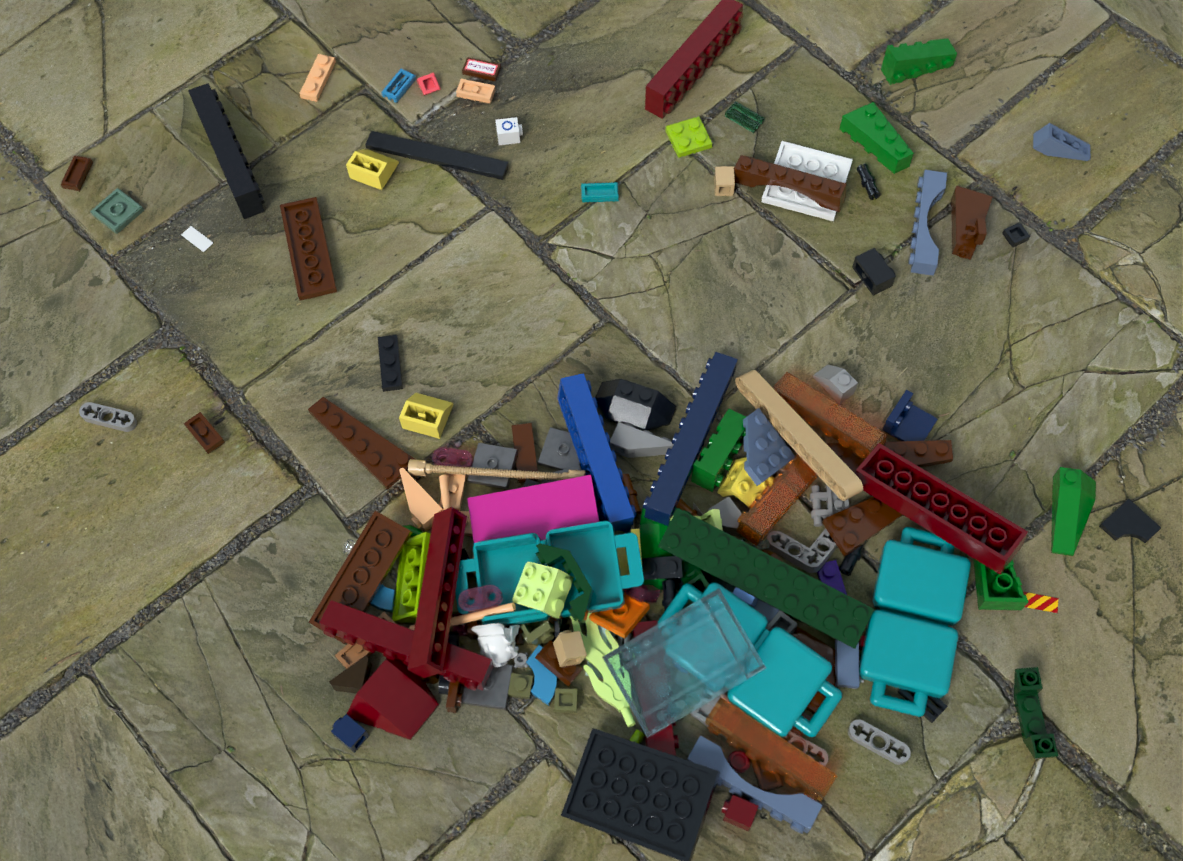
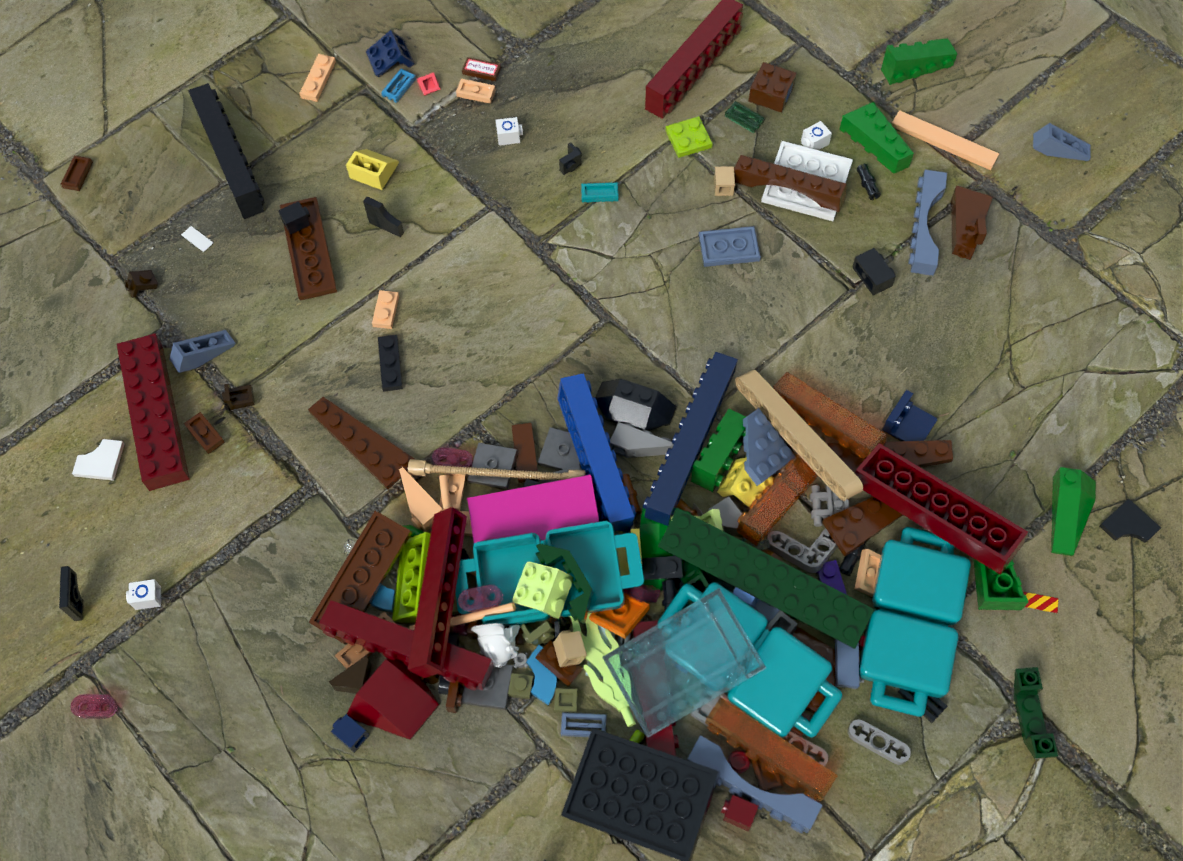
light grey beam [79,402,137,432] -> none
sand green tile [90,188,145,234] -> none
black tile [365,131,509,180] -> none
light yellow slope [399,393,454,439] -> none
light grey slope [813,365,858,404] -> none
black plate [1002,222,1030,248] -> none
none -> black tile [59,566,84,621]
none -> clear pink plate [70,694,118,719]
none -> white tile [72,439,125,481]
none -> dark red brick [117,333,190,491]
none -> dark brown bracket [125,270,158,298]
none -> white brick [126,579,161,610]
none -> sand blue slope [169,330,235,373]
none -> dark brown bracket [222,384,255,410]
none -> black brick [278,201,311,235]
none -> black tile [363,197,404,238]
none -> dark blue bracket [366,30,414,77]
none -> light nougat plate [372,290,399,329]
none -> black bracket [559,143,582,175]
none -> sand blue tile [561,712,607,737]
none -> sand blue tile [698,226,761,267]
none -> reddish brown brick [748,62,797,113]
none -> white brick [801,121,832,150]
none -> light nougat plate [854,549,881,597]
none -> light nougat tile [891,110,999,170]

